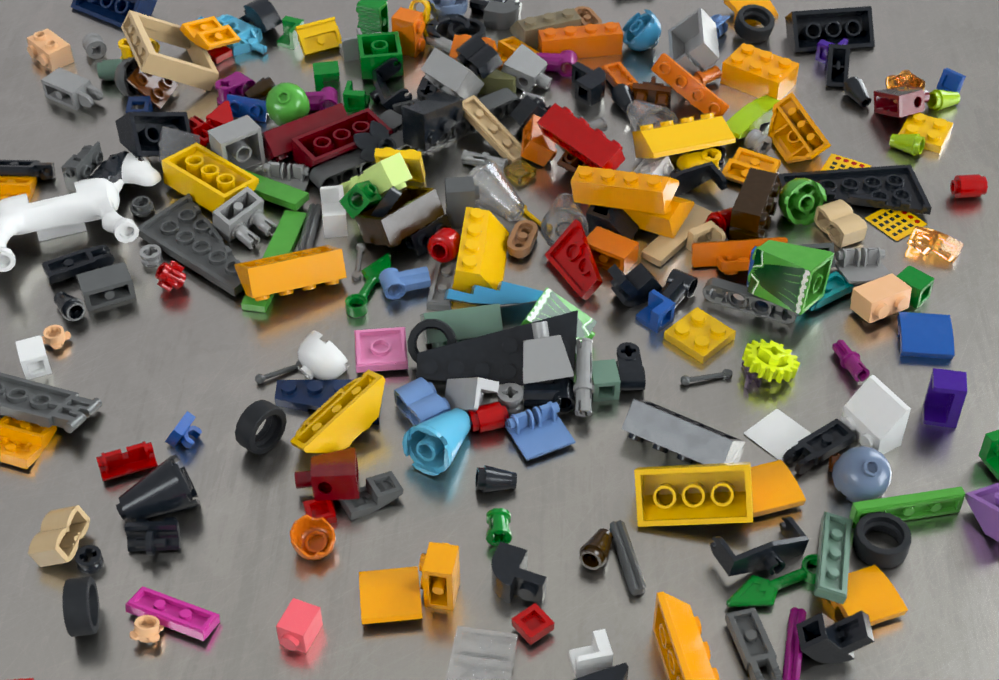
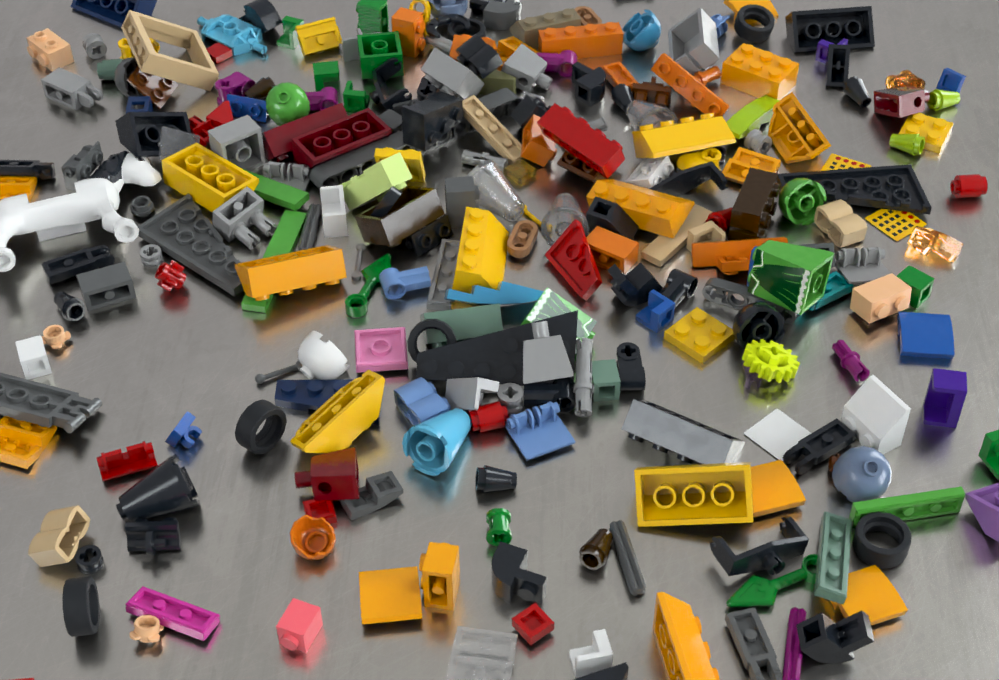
light orange slope [180,16,241,50] -> none
green brick [339,180,383,220] -> none
black plate [353,120,397,162] -> none
red head [427,228,461,263] -> none
light orange slope [571,166,679,215] -> none
dark grey hinge [680,369,733,385] -> none
none -> black cylinder [732,303,785,350]

